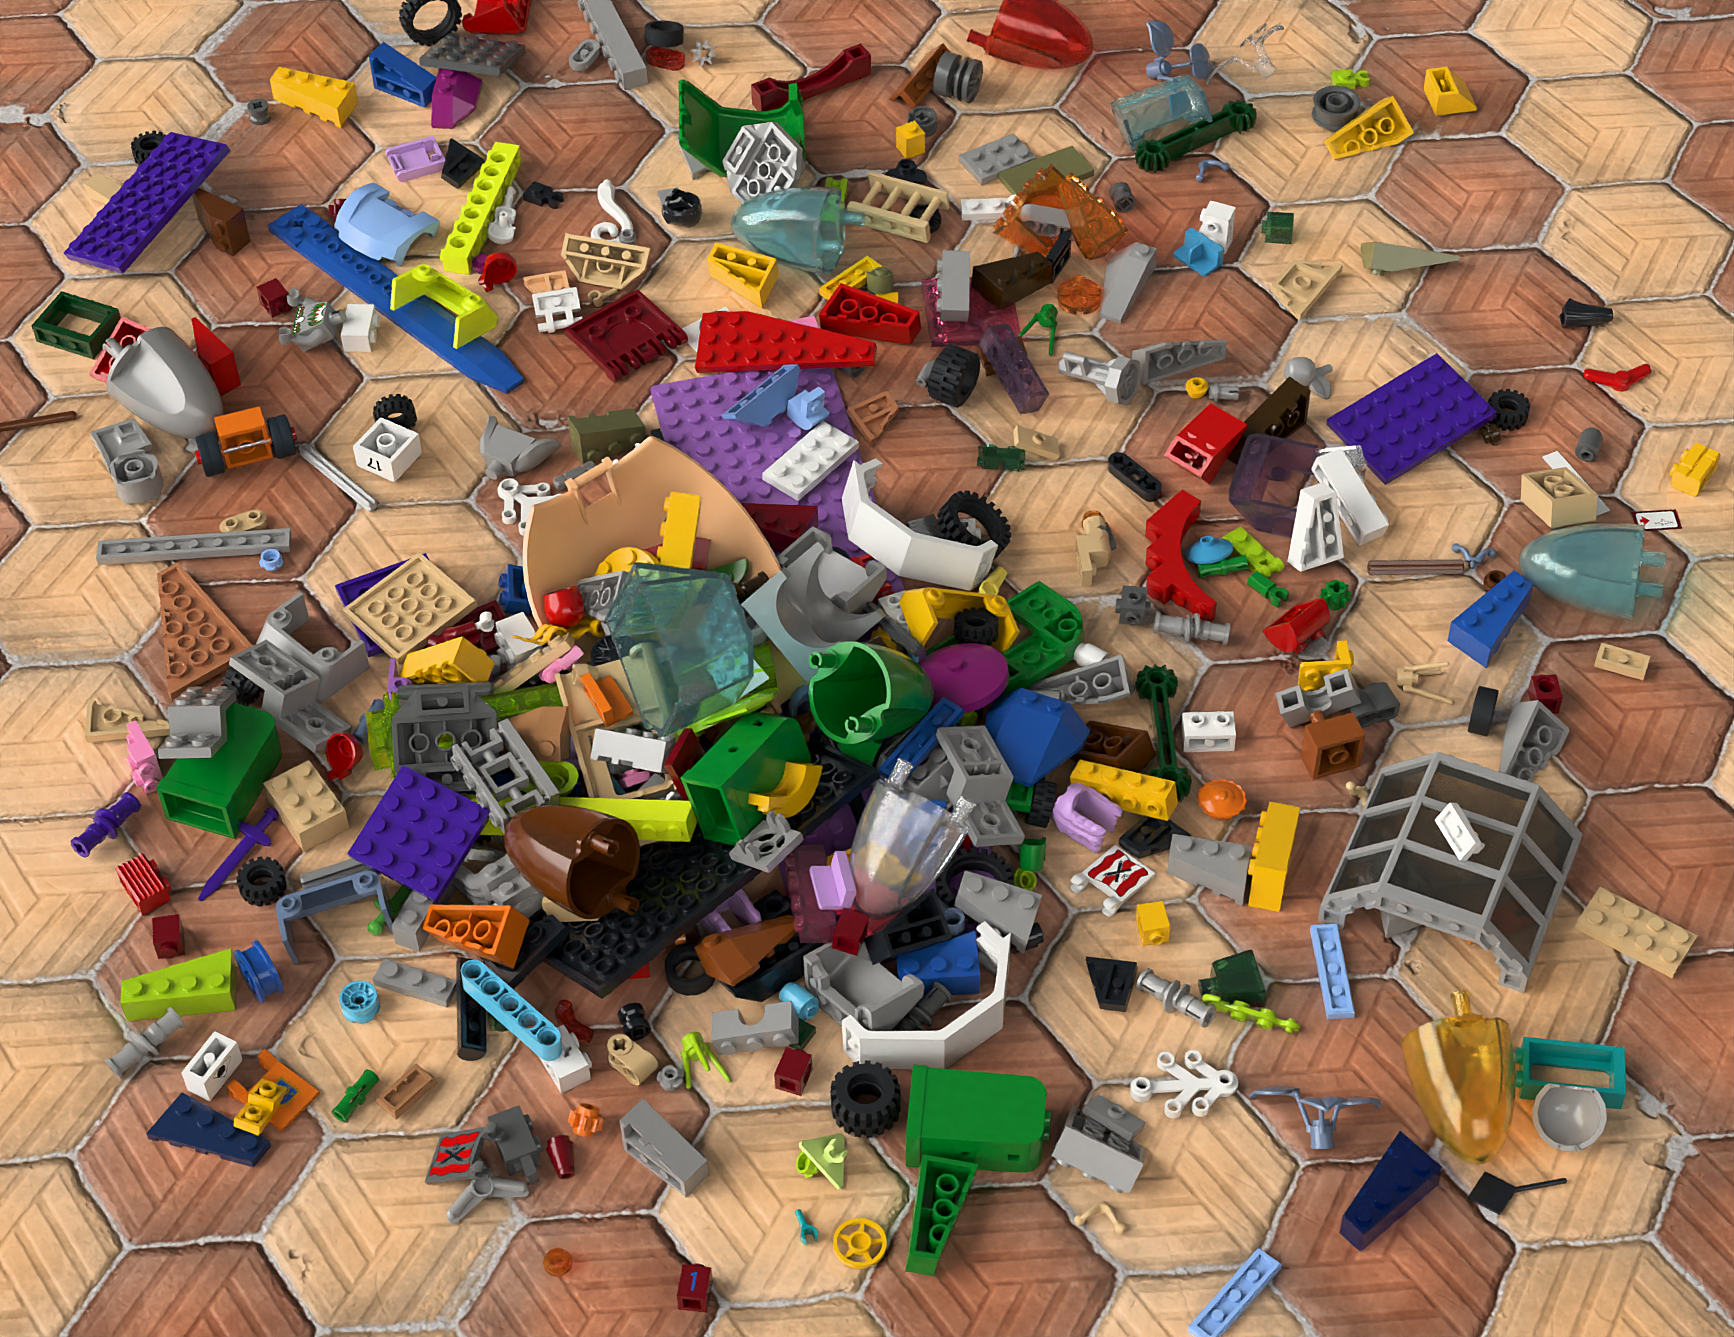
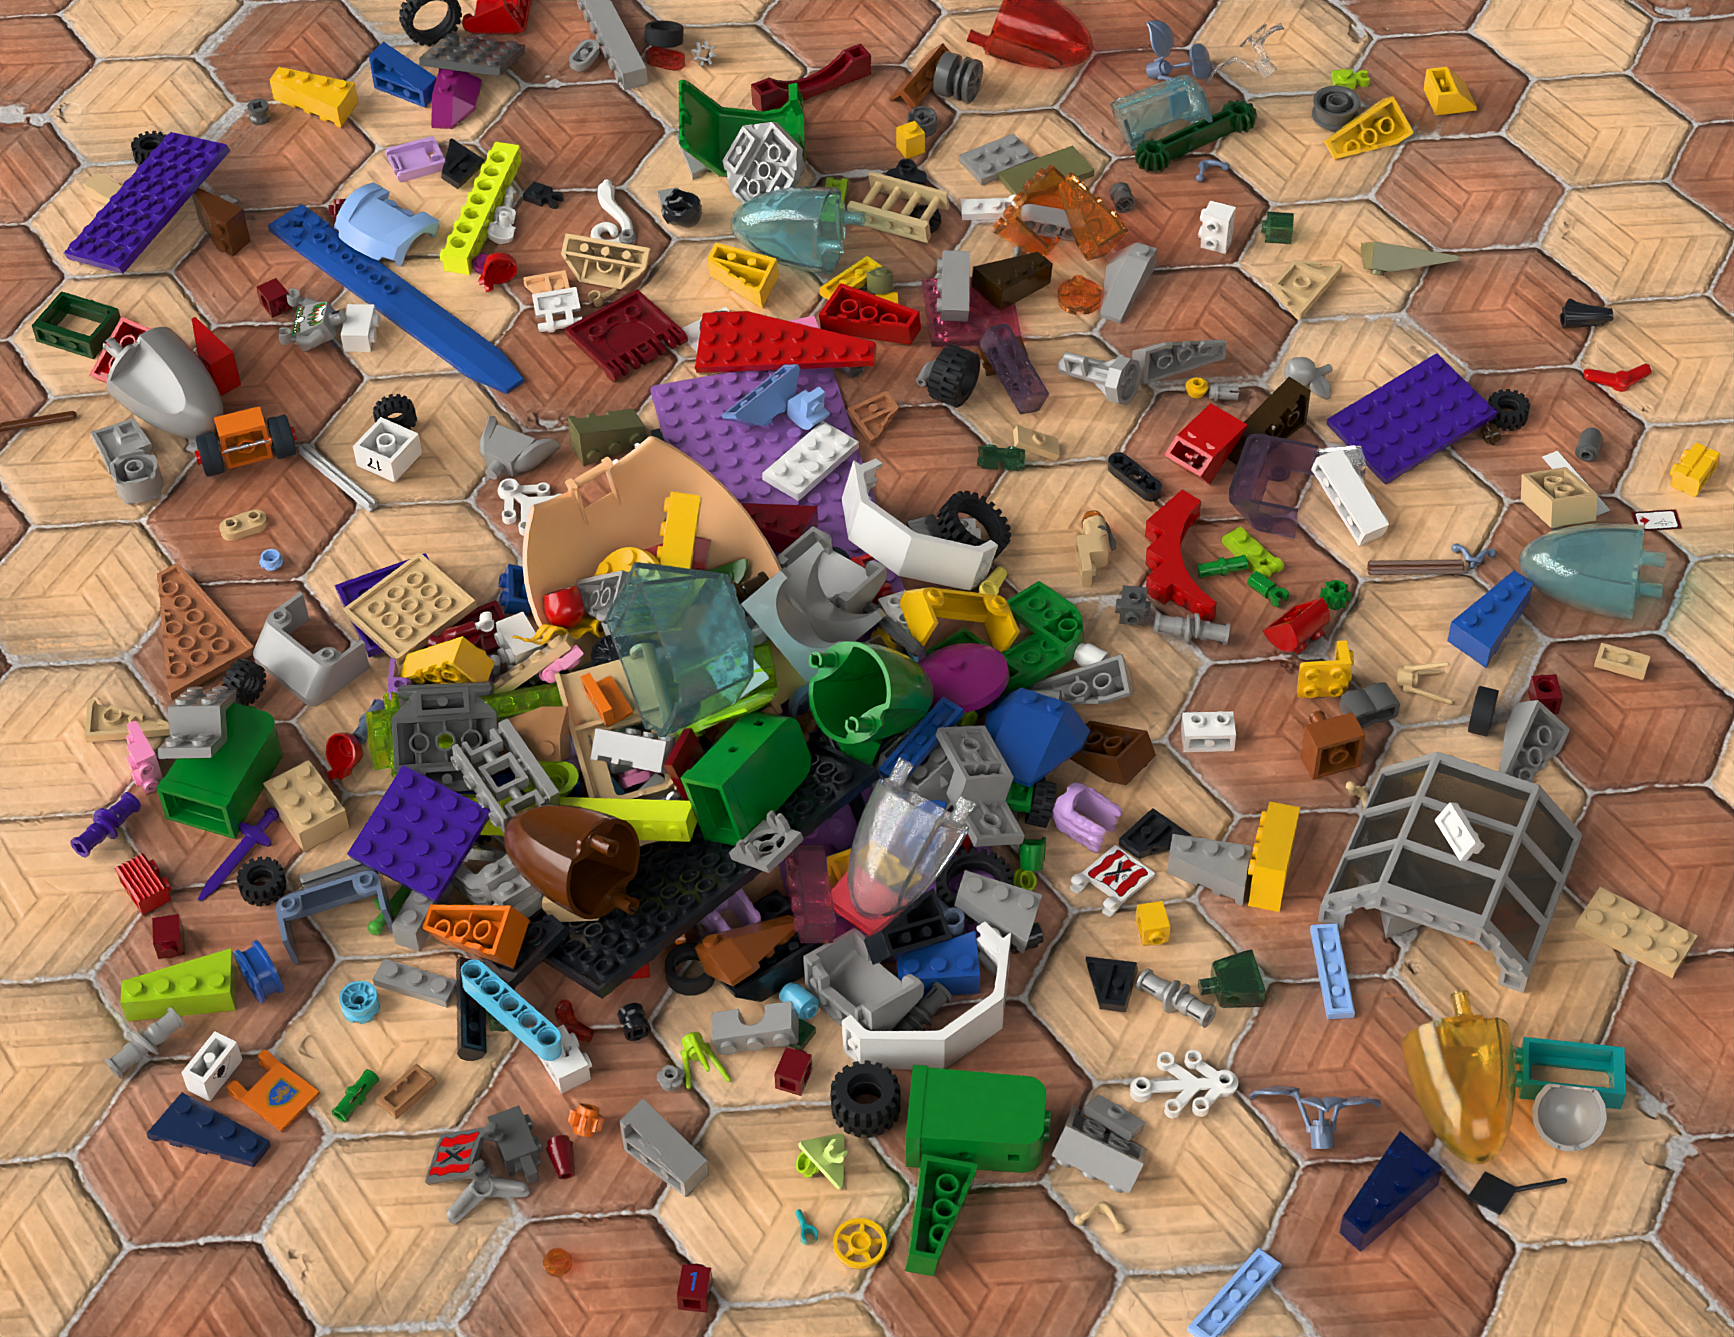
light grey plate [96,528,292,565] -> none
light grey bracket [229,639,352,753] -> none
yellow slope [234,1079,287,1136] -> none
neon yellow windscreen [390,264,498,349] -> none
light grey axle [553,461,596,490] -> none
tan hose [572,664,598,685] -> none
tan piece [607,1034,659,1086] -> none
yellow arch [747,762,822,818] -> none
lavender panel [809,851,857,910] -> none
dark red brick [832,908,869,956] -> none
black tyre [954,607,998,646] -> none
green plant [1018,304,1058,356] -> none
black plate [1046,231,1072,284] -> none
yellow brick [1070,760,1178,821] -> none
dark green arm [1135,663,1192,803] -> none
dark azure panel [1173,227,1224,277] -> none
dark azure dish [1185,536,1233,564] -> none
orange piece [1196,778,1247,821] -> none
lime piece [1202,994,1300,1034] -> none
light grey arch [1276,668,1362,727] -> none
white wedge [1287,483,1344,572] -> none
reddish brown plate [1483,570,1506,591] -> none

